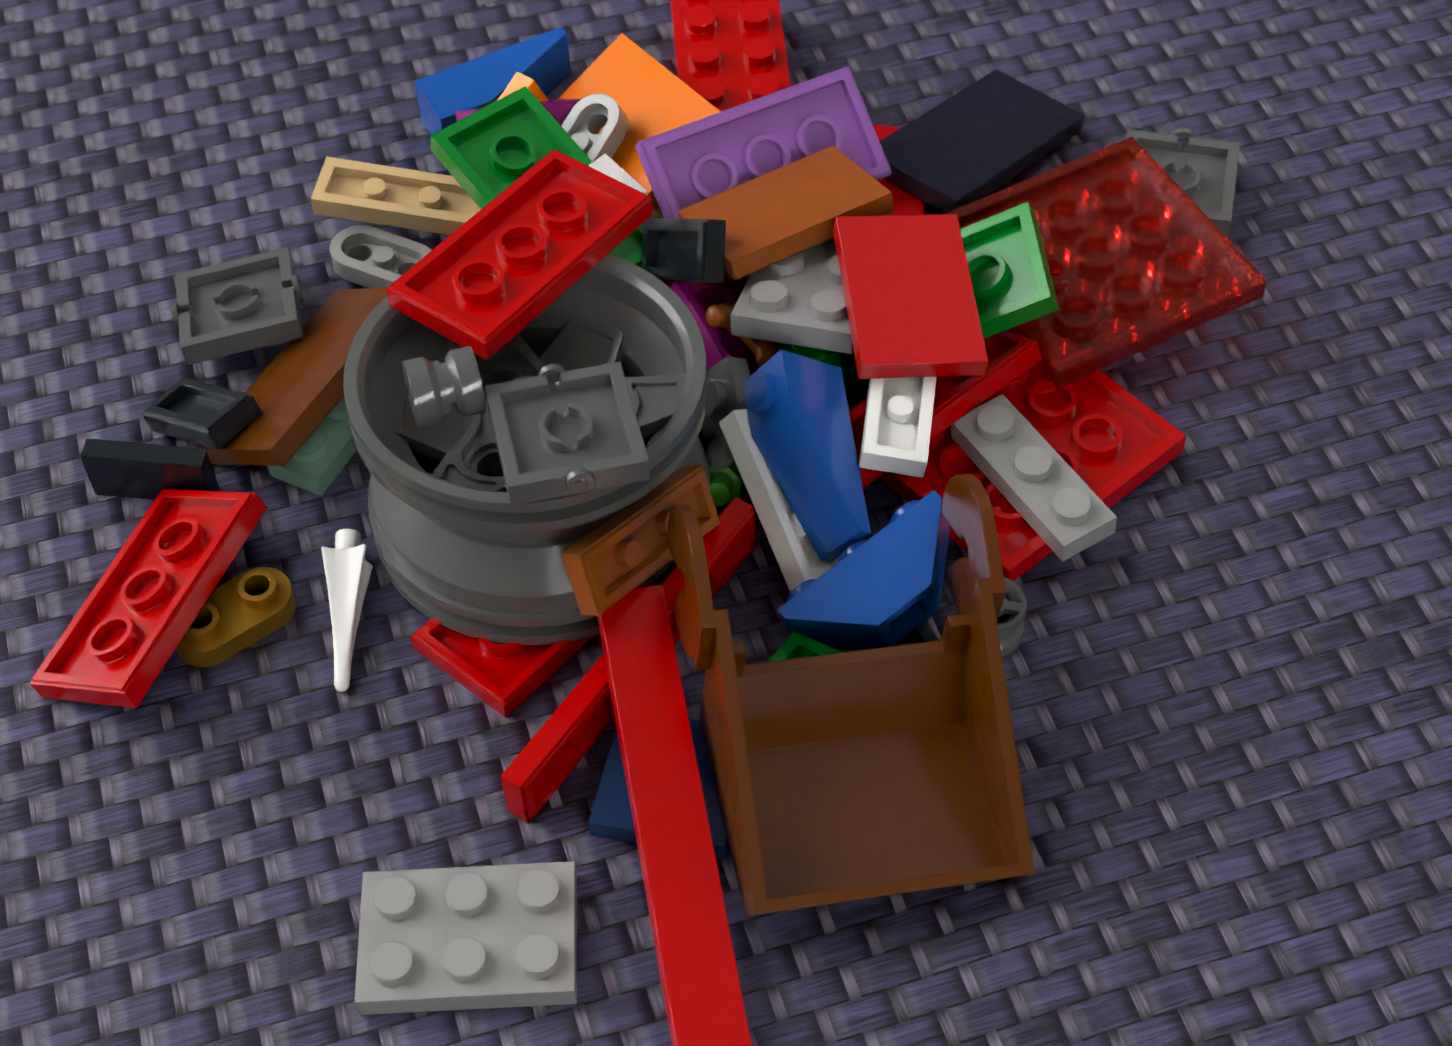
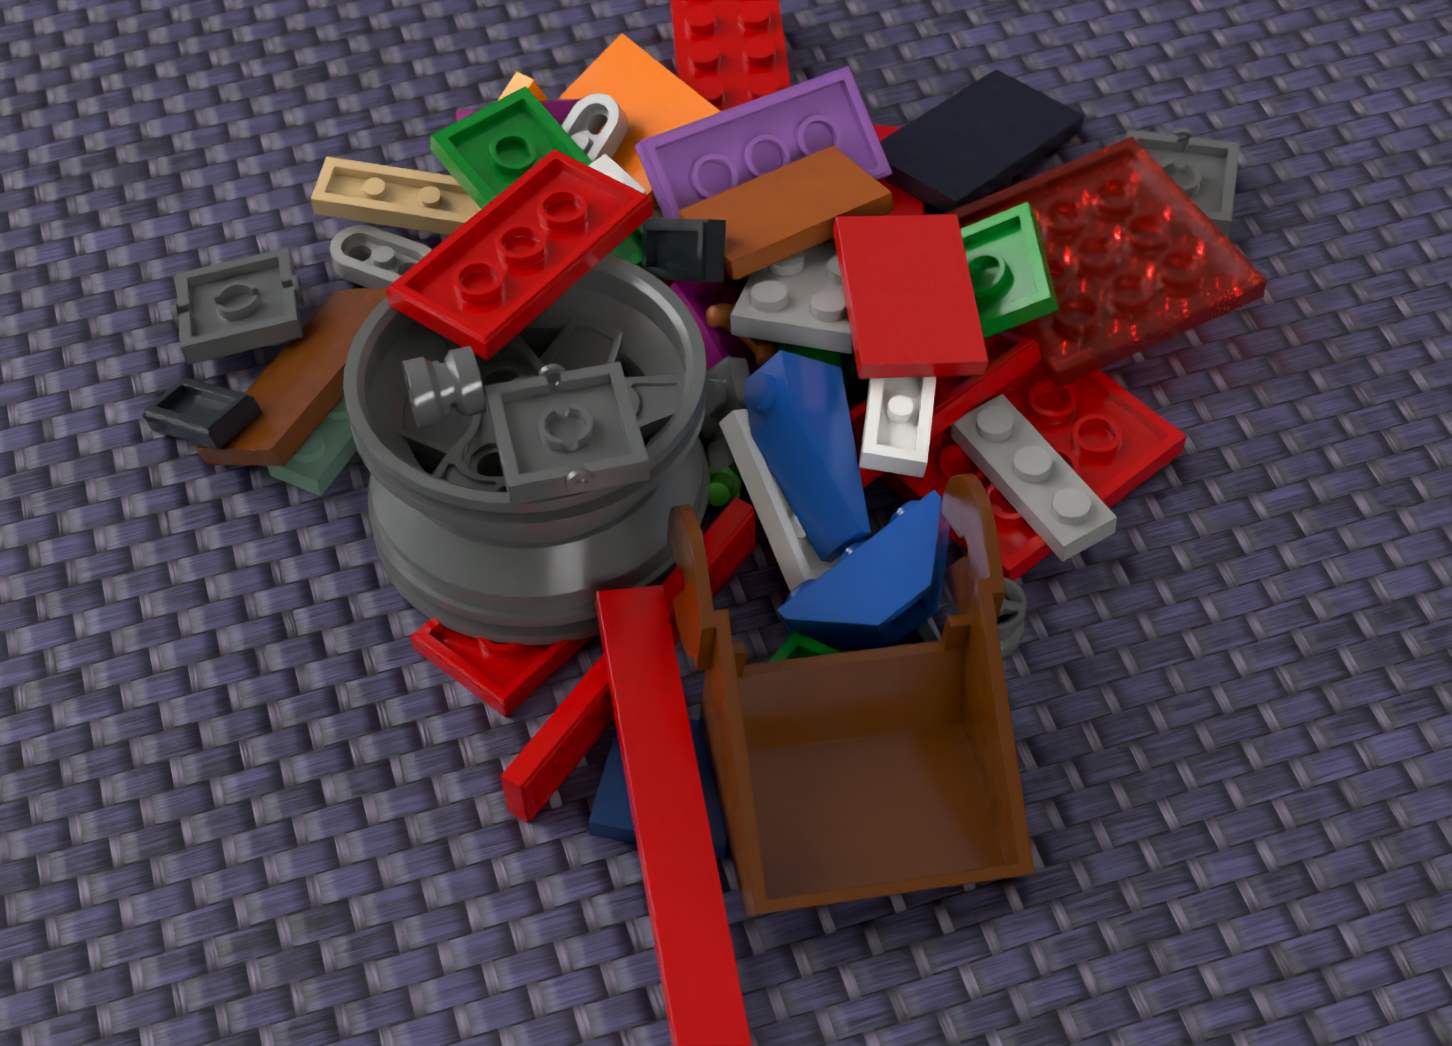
red tile [29,489,267,708] -> none
black tile [80,439,220,500] -> none
pearl gold plate [176,567,296,667] -> none
white piece [321,529,373,692] -> none
light grey plate [354,861,577,1015] -> none
blue slope [414,27,571,135] -> none
dark orange tile [561,464,720,616] -> none

